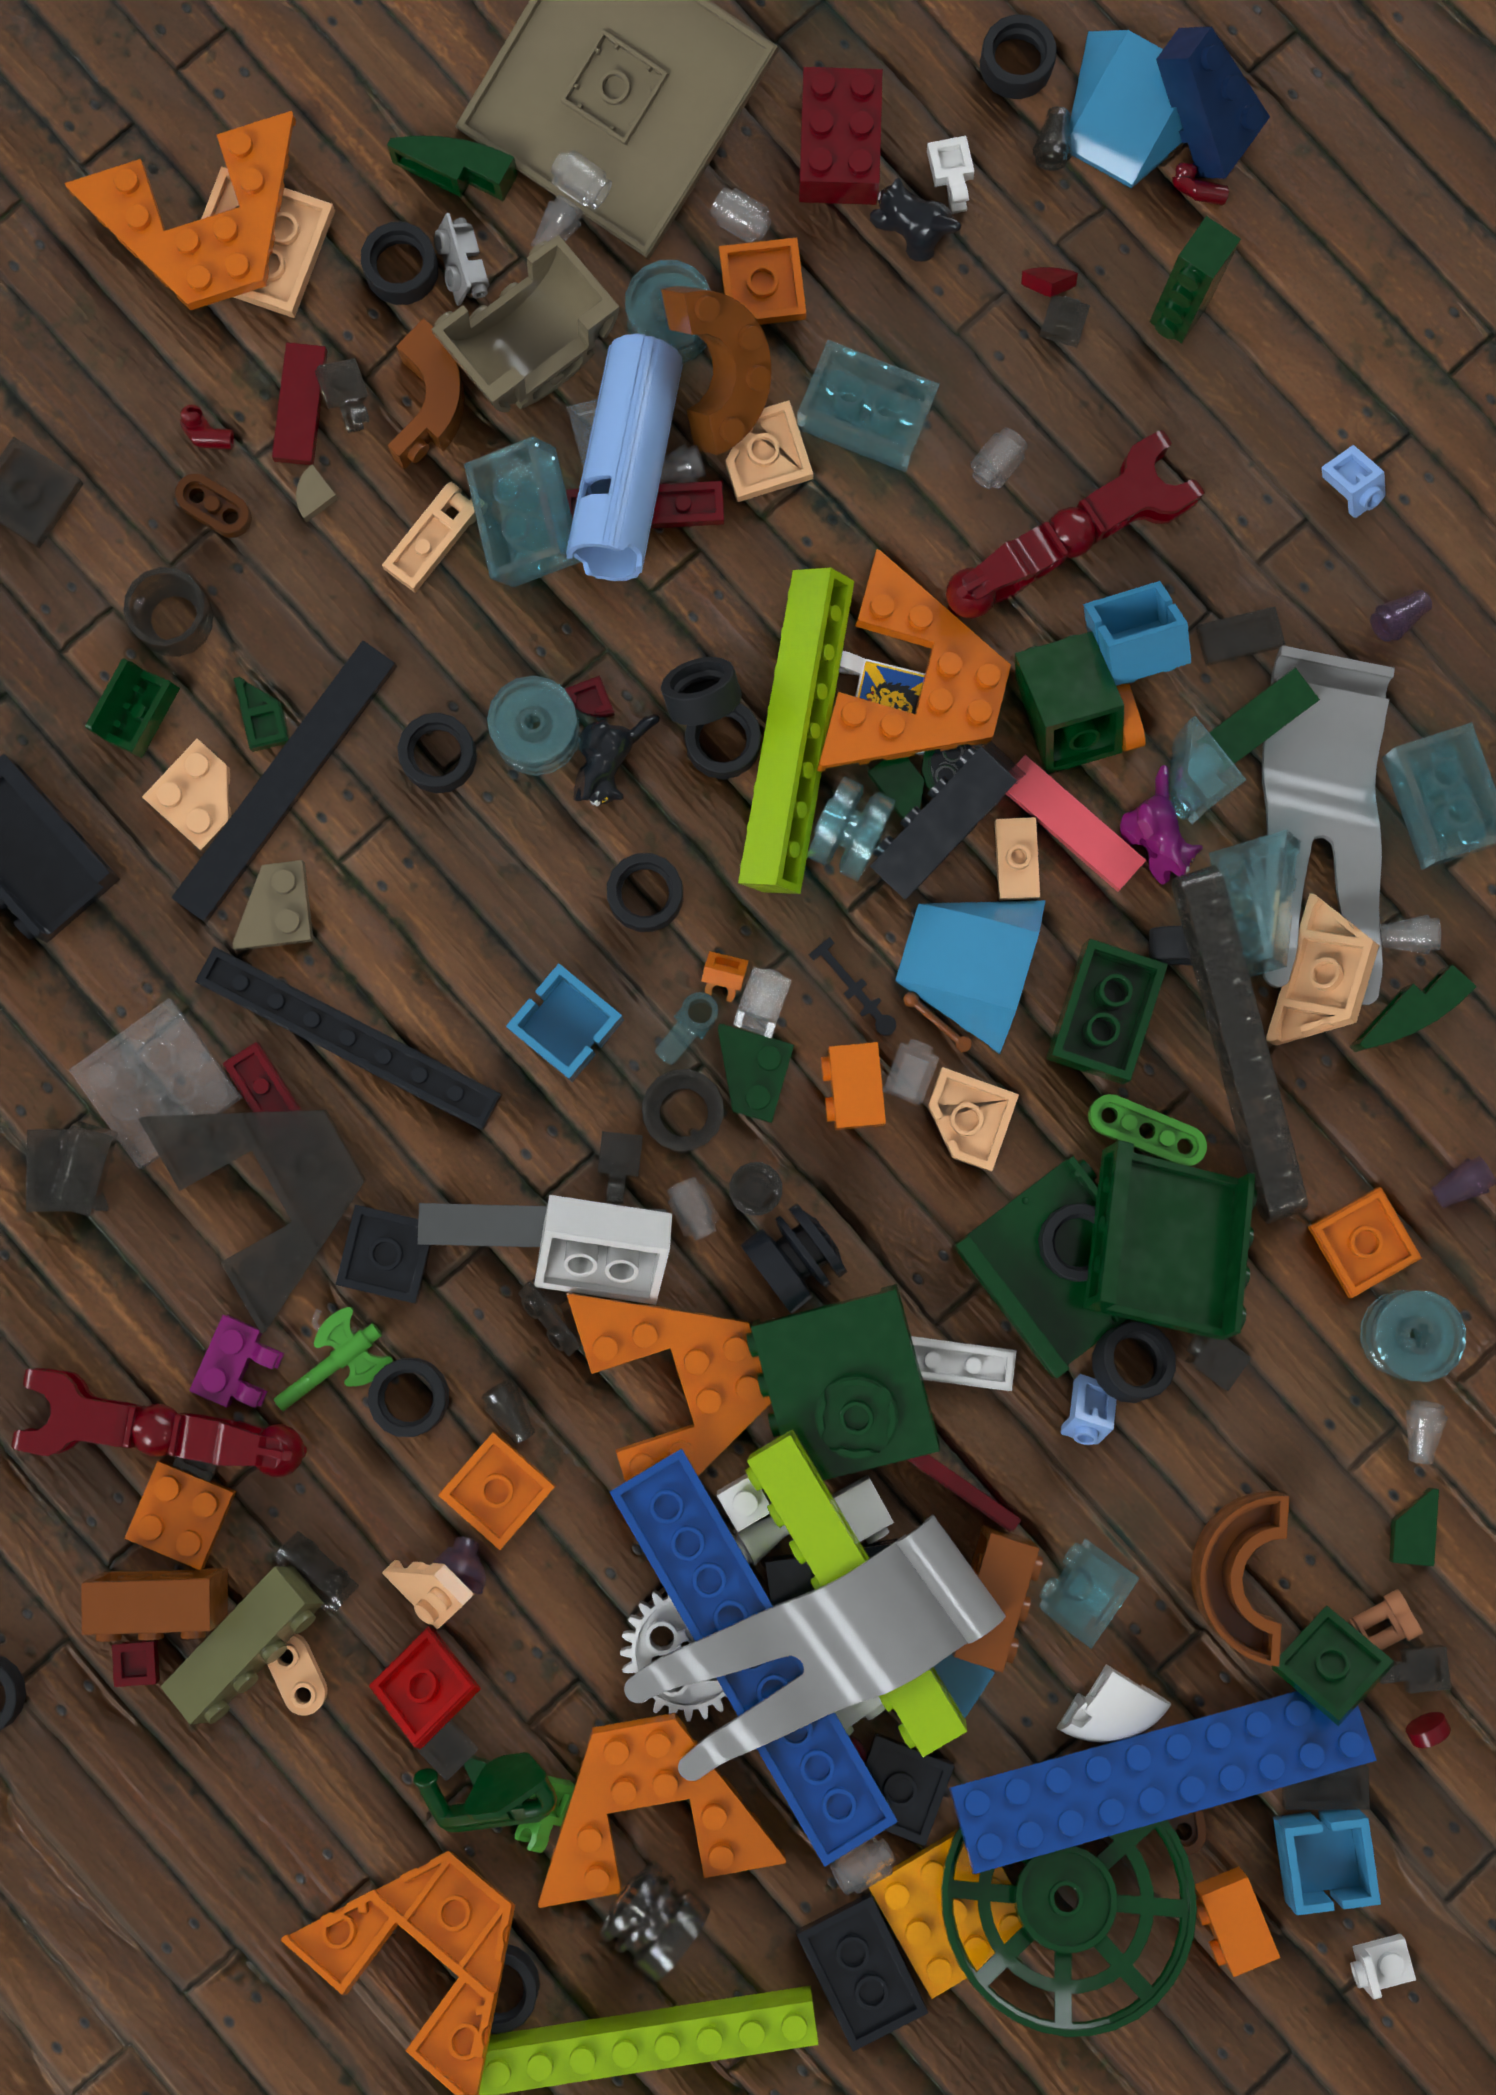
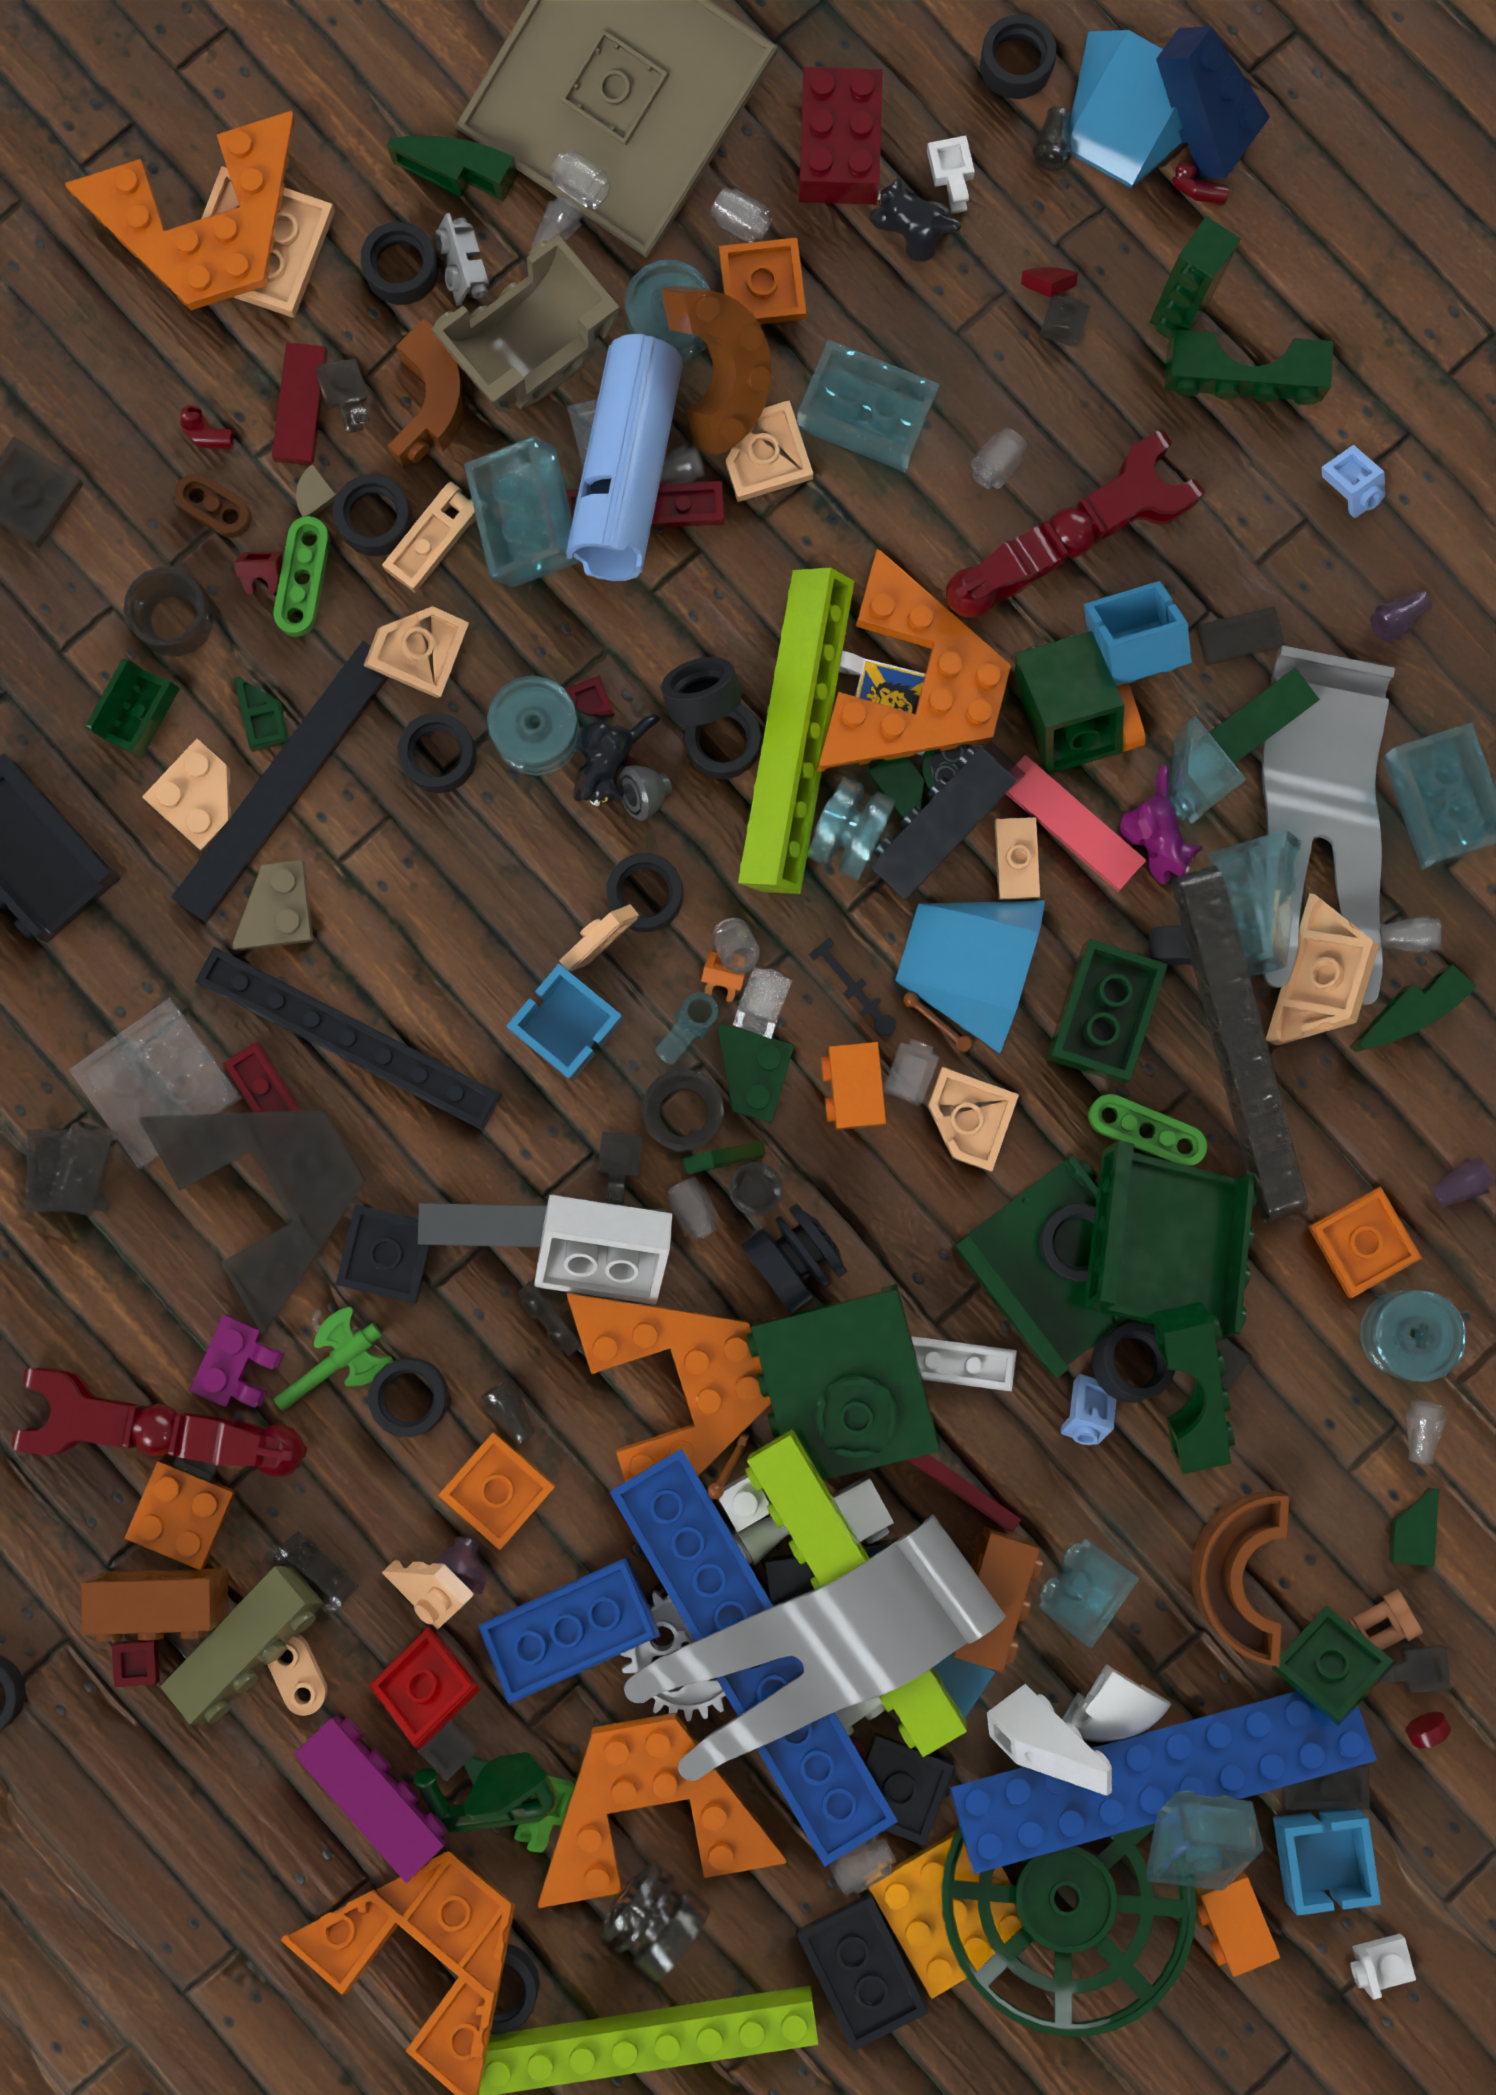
none -> dark red tile [235,552,283,594]
none -> bright green plate [273,516,330,637]
none -> magenta brick [293,1716,449,1883]
none -> black tyre [333,474,413,556]
none -> light nougat plate [364,606,469,698]
none -> blue tile [478,1557,661,1704]
none -> light nougat plate [559,904,639,972]
none -> dark grey brick [619,765,672,821]
none -> dark green tile [683,1141,766,1174]
none -> dark orange hinge [707,1433,751,1499]
none -> clear brick [712,918,760,973]
none -> white slope [987,1684,1112,1796]
none -> clear light blue slope [1146,1791,1264,1890]
none -> dark green arch [1153,1302,1235,1474]
none -> dark green arch [1164,329,1334,405]

